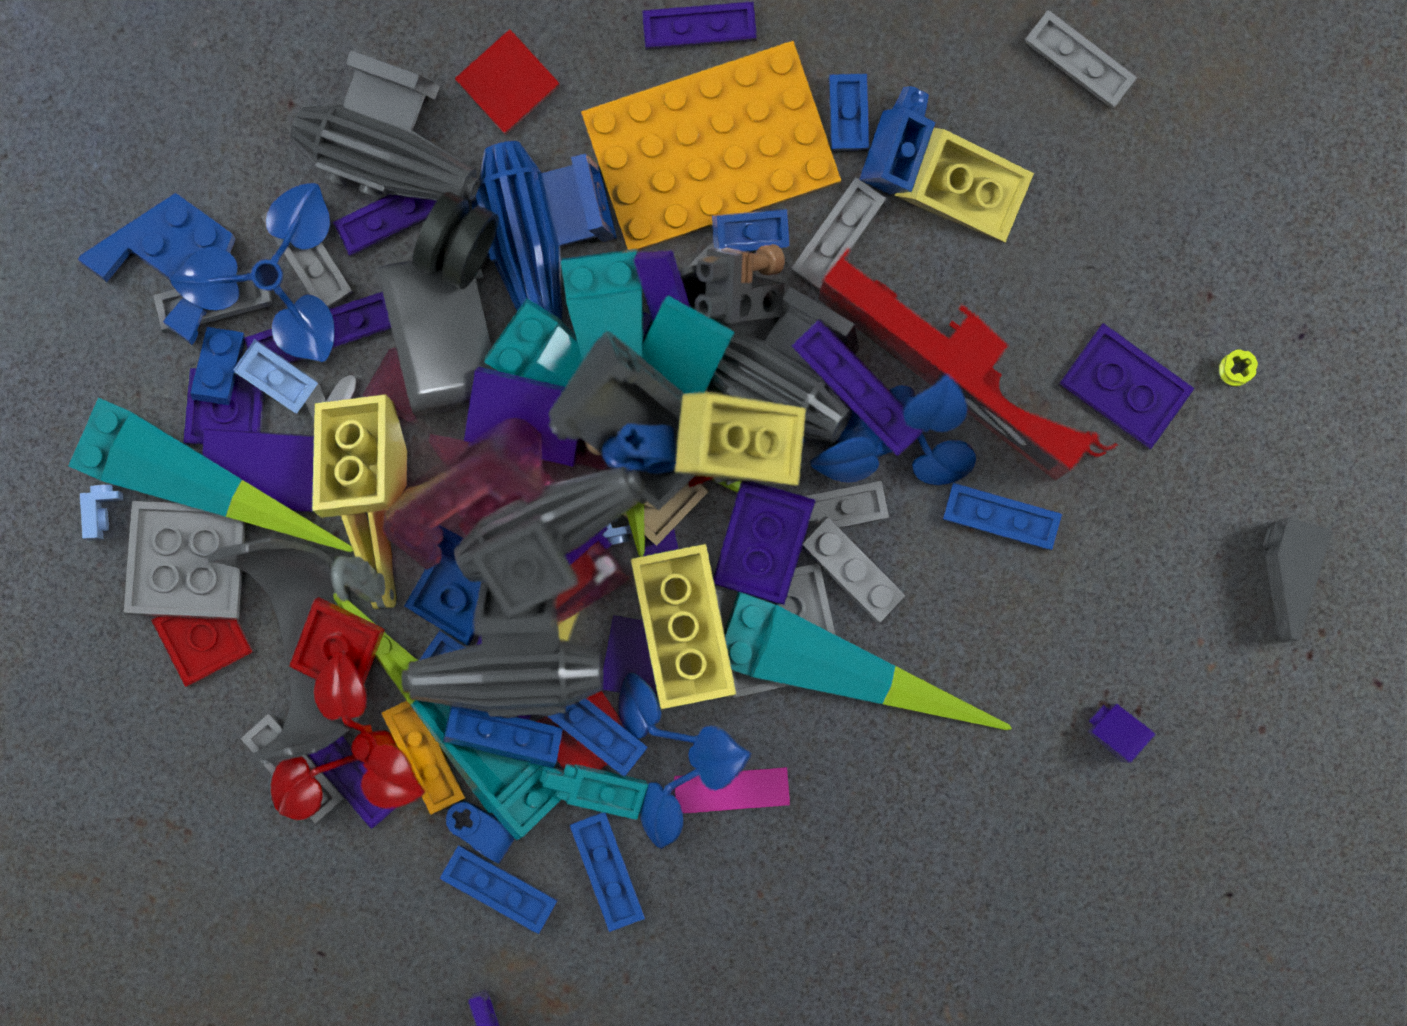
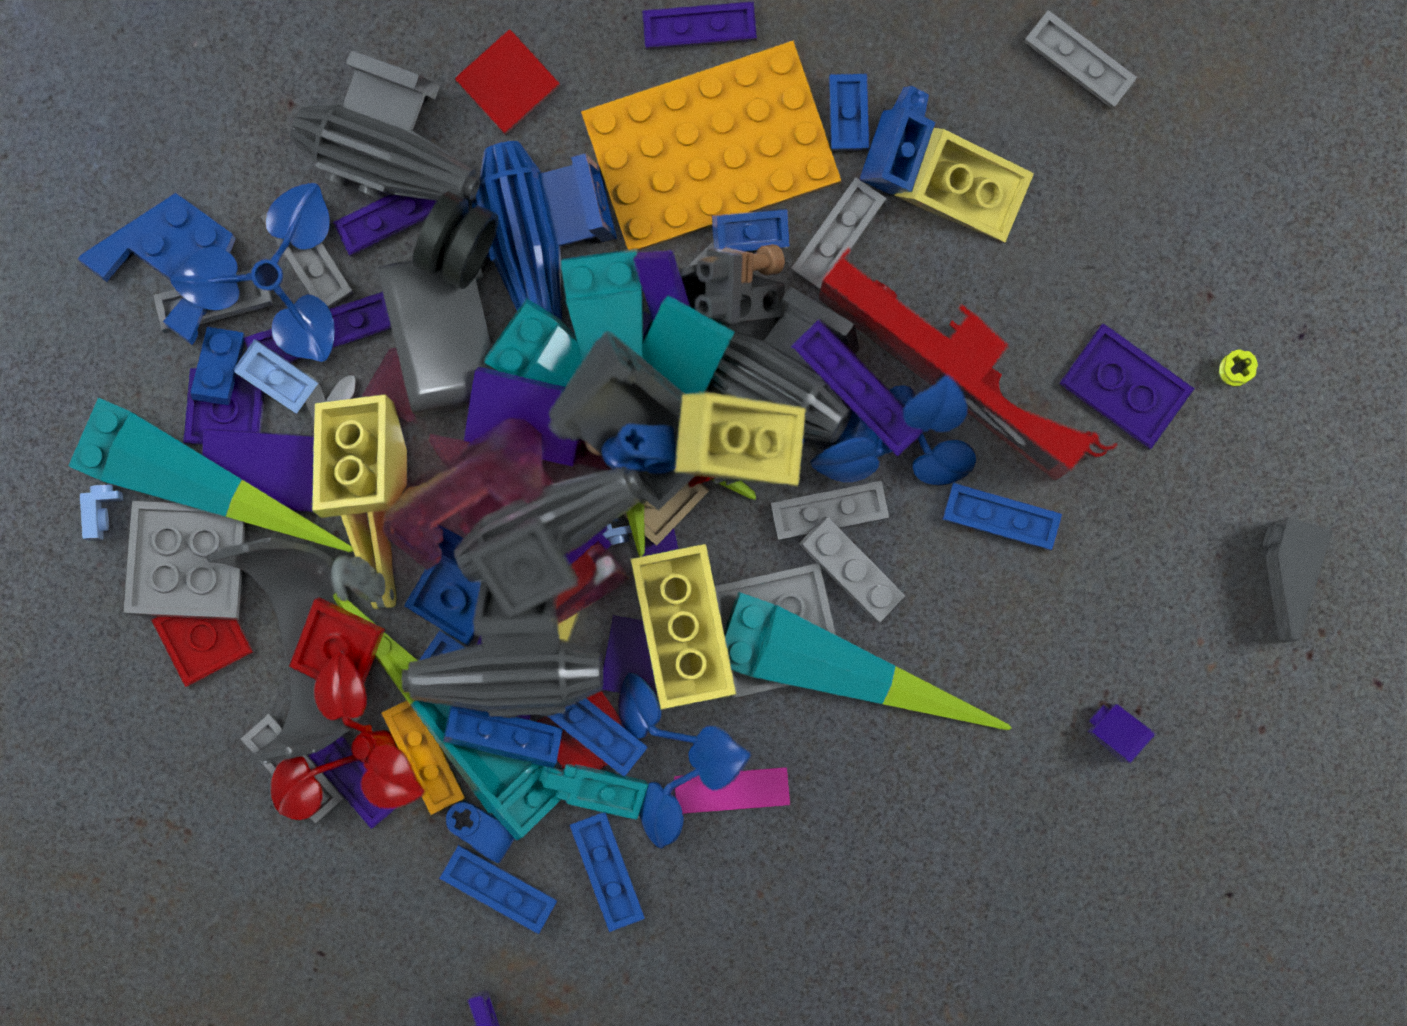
dark purple tile [713,480,816,605] -> none

